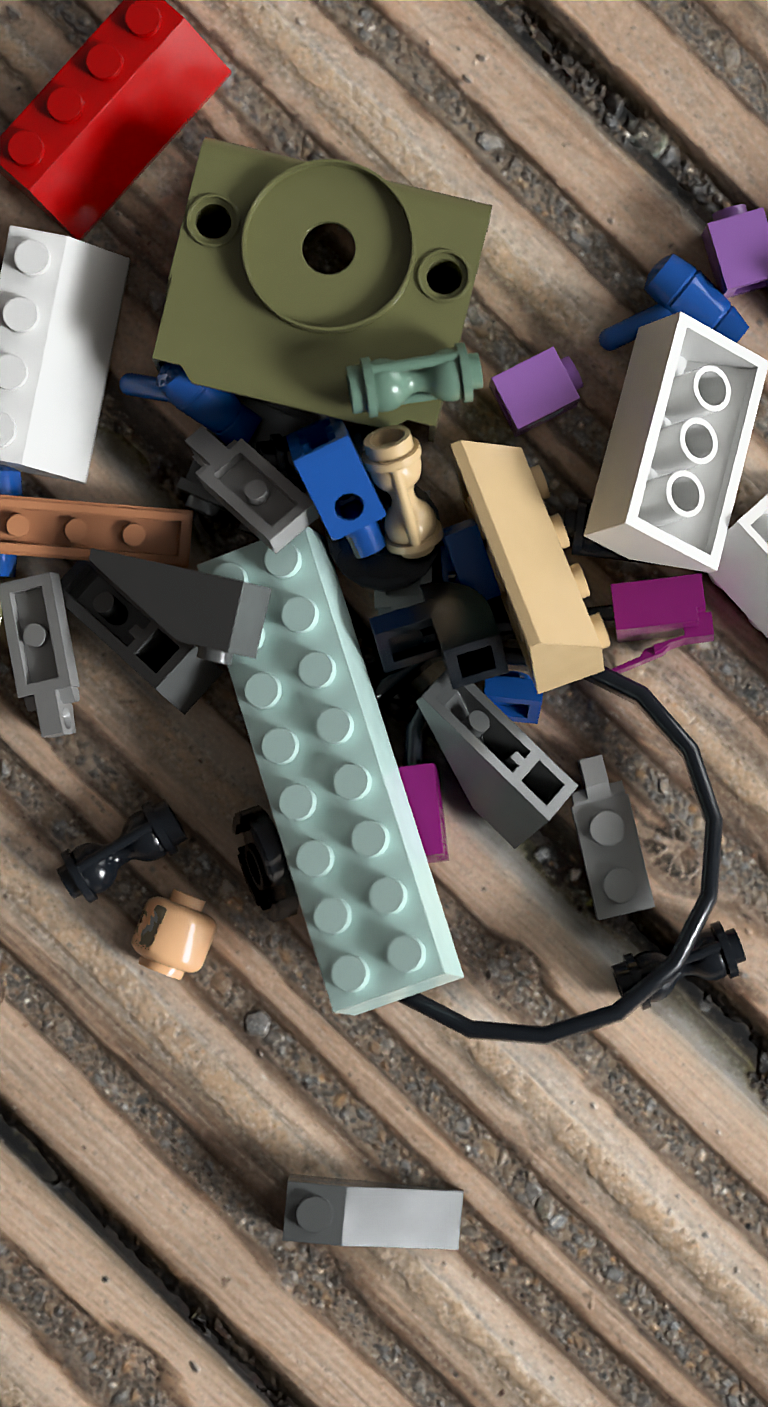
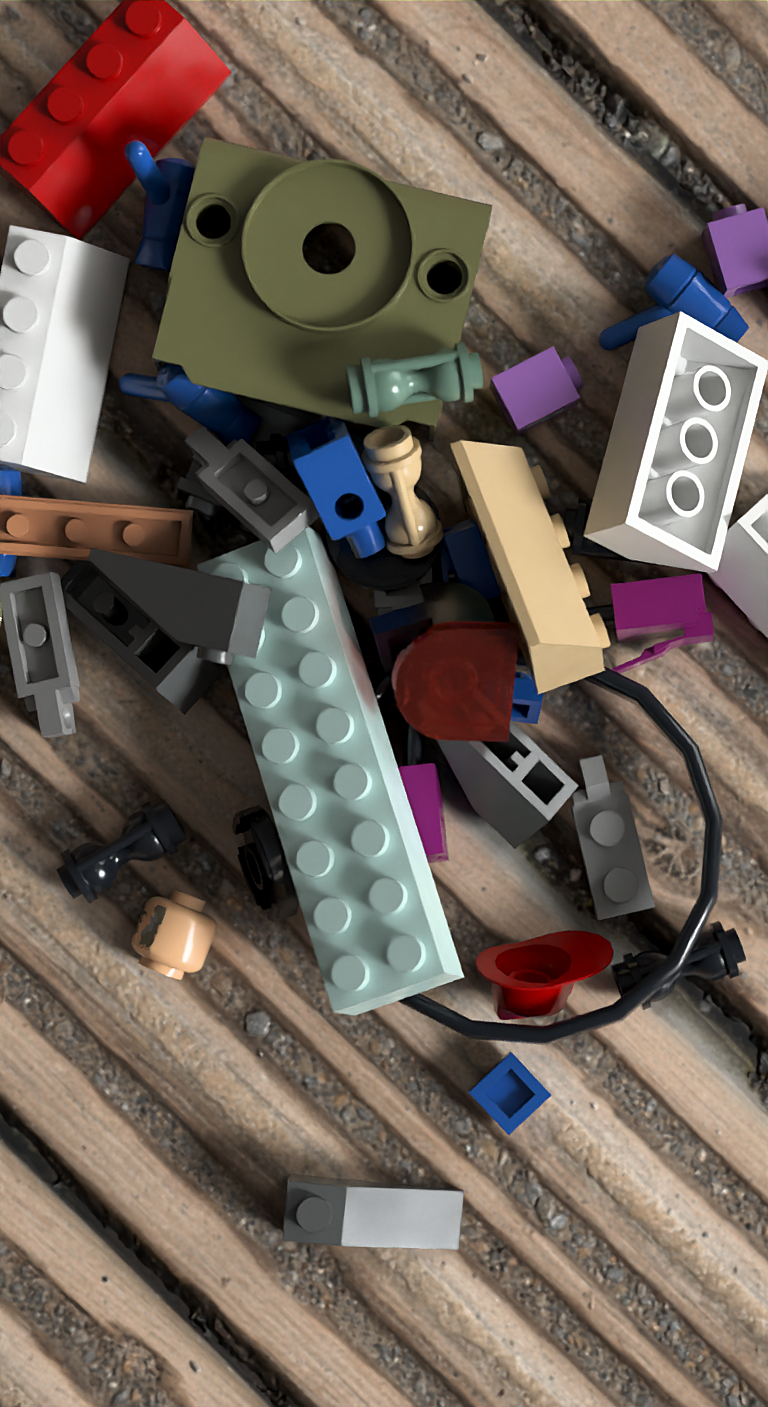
none -> blue piece [124,140,196,273]
none -> clear red tile [392,621,520,742]
none -> blue plate [468,1051,551,1135]
none -> red piece [475,930,614,1020]

